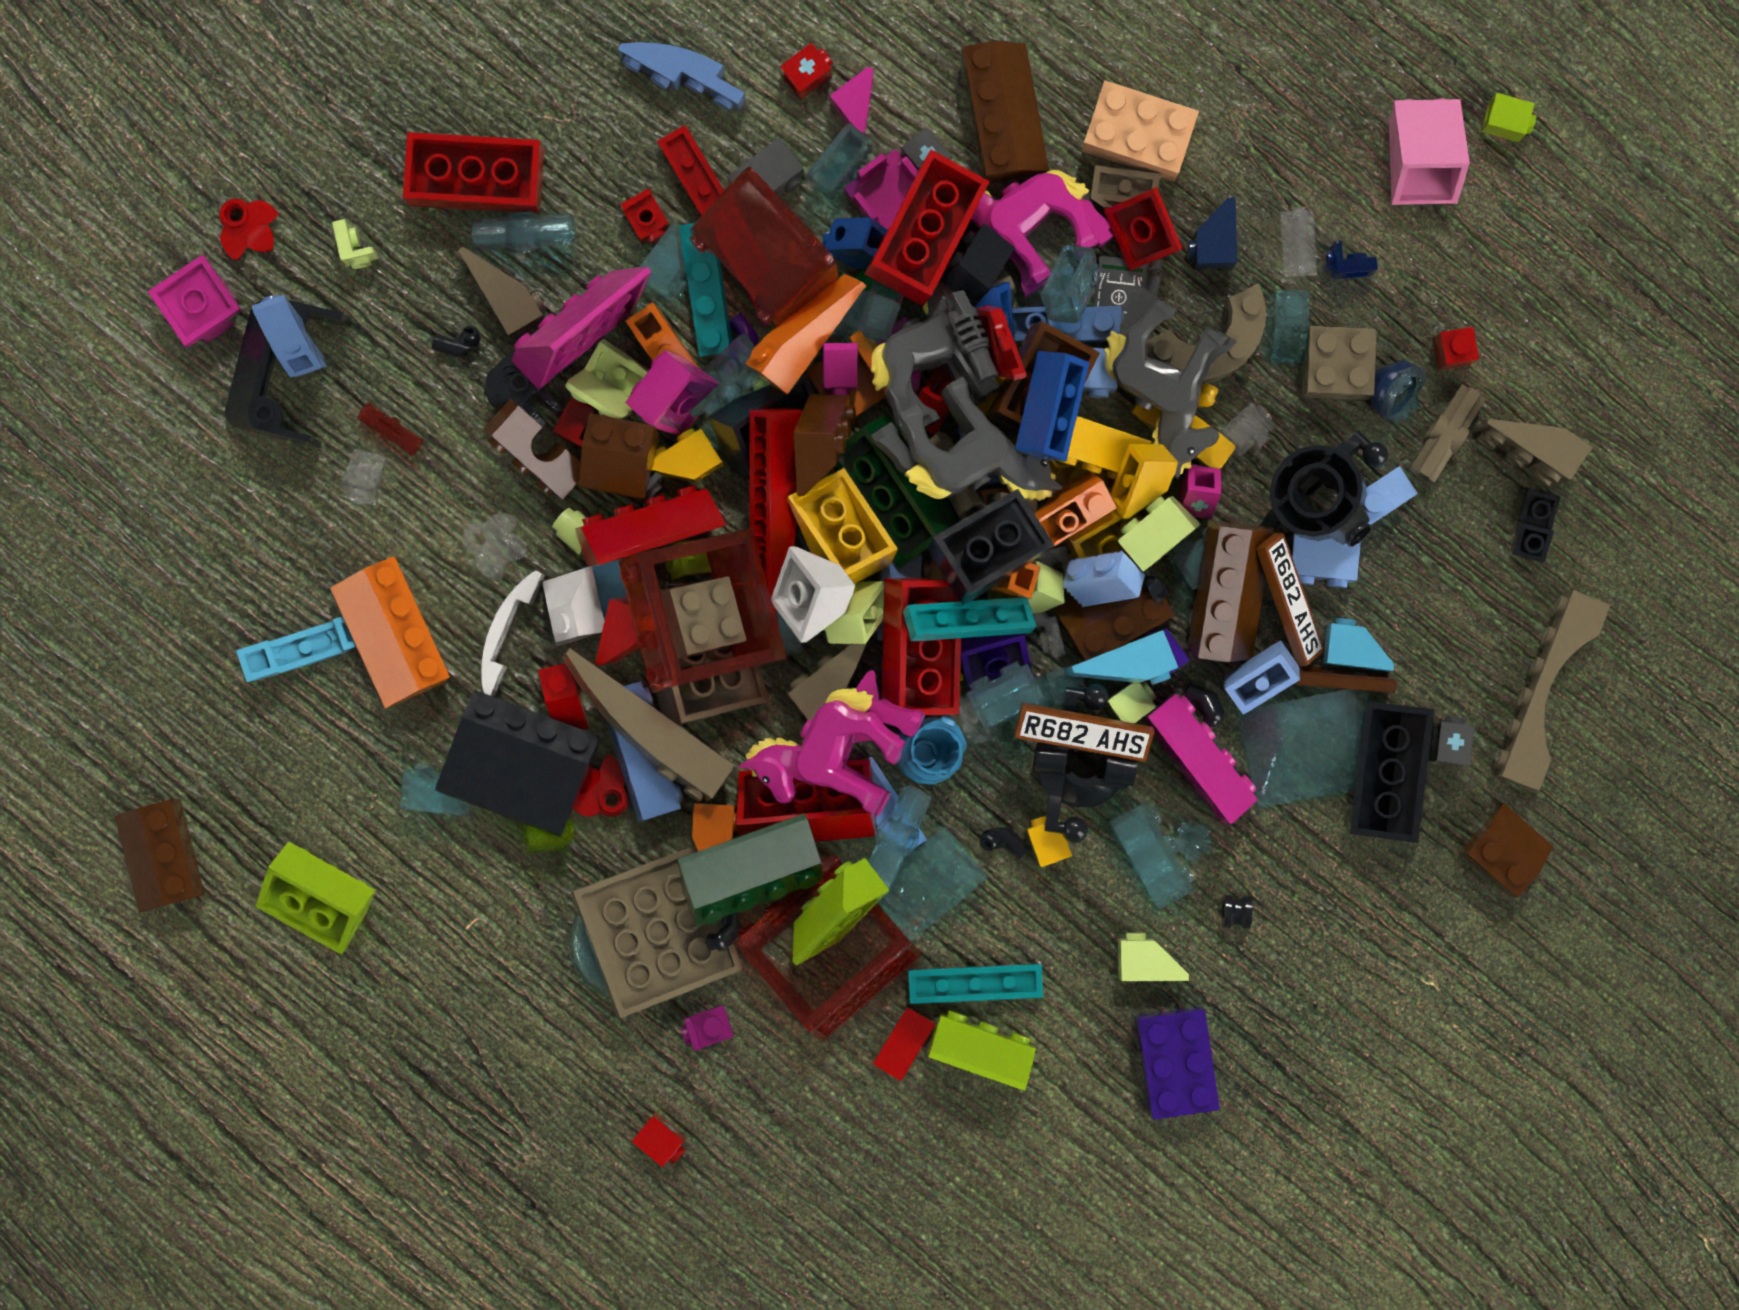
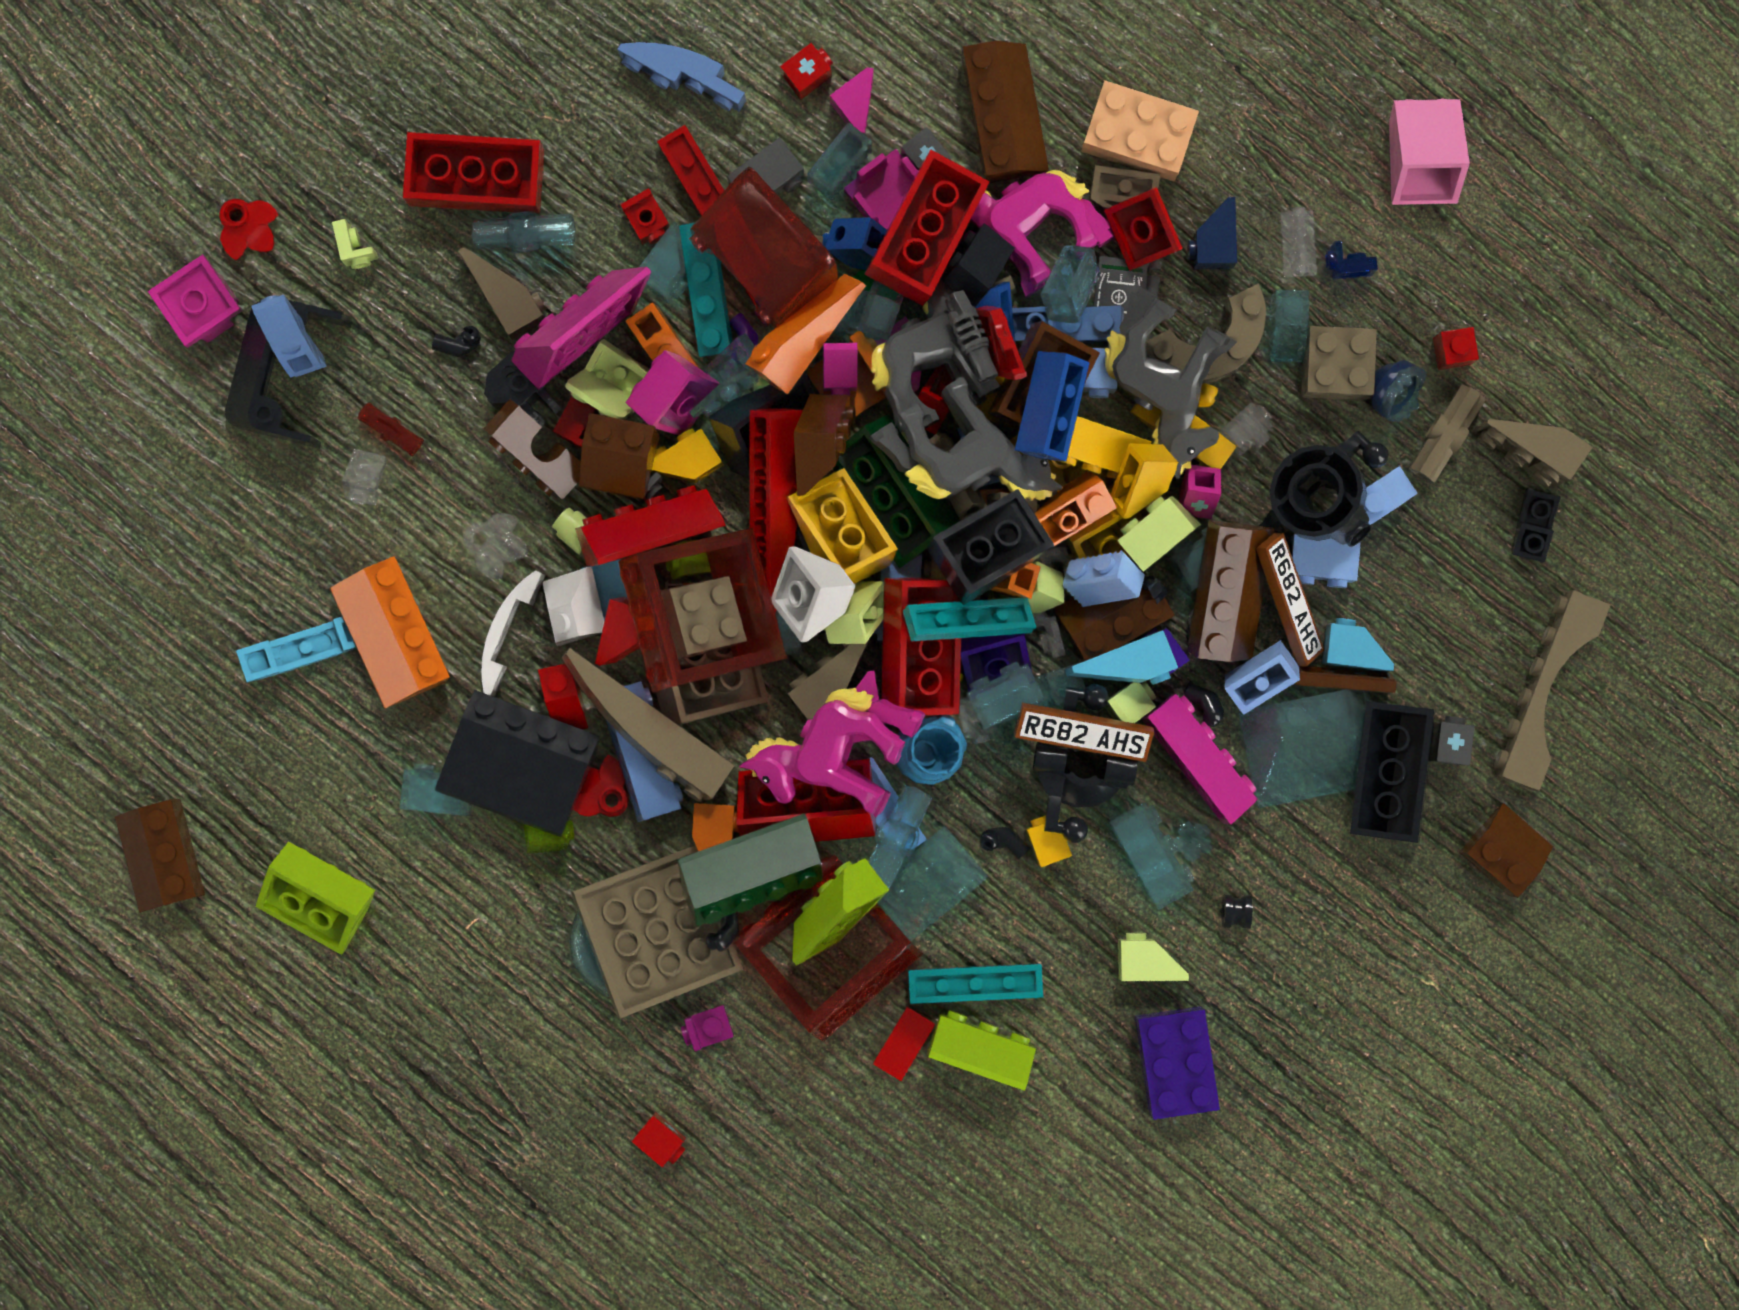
lime brick [1481,93,1537,142] -> none

